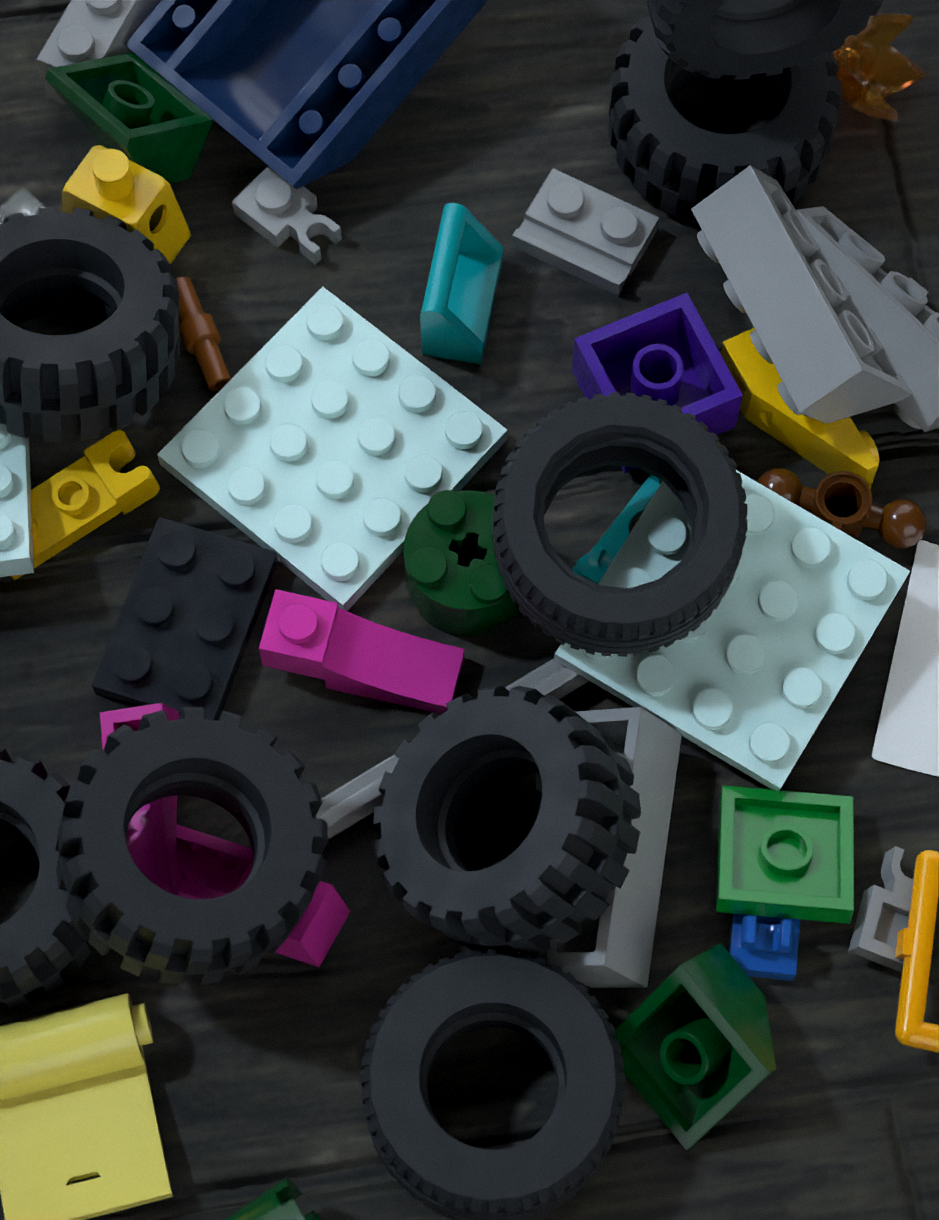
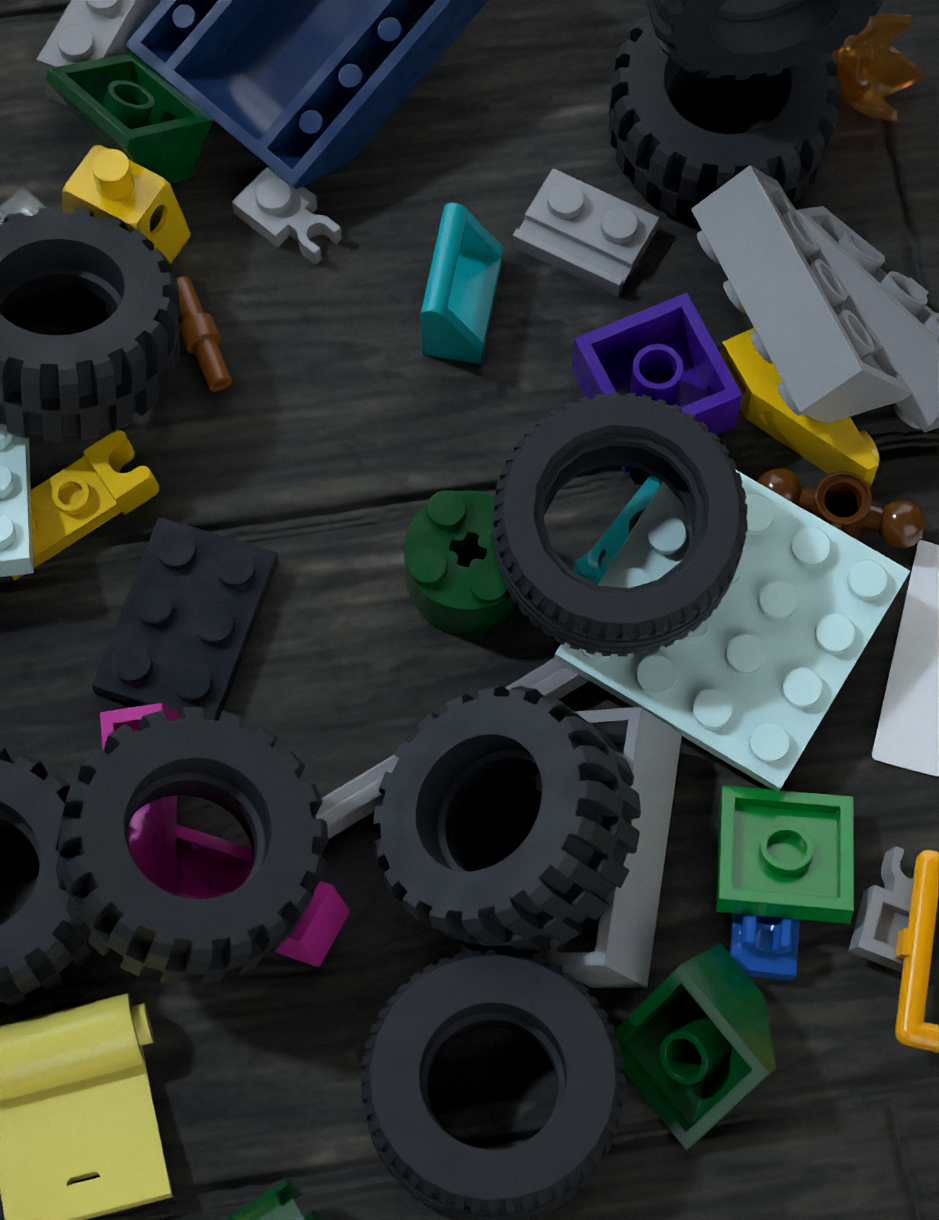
light aqua plate [157,287,508,611] -> none
dark pink slope [259,589,465,714] -> none

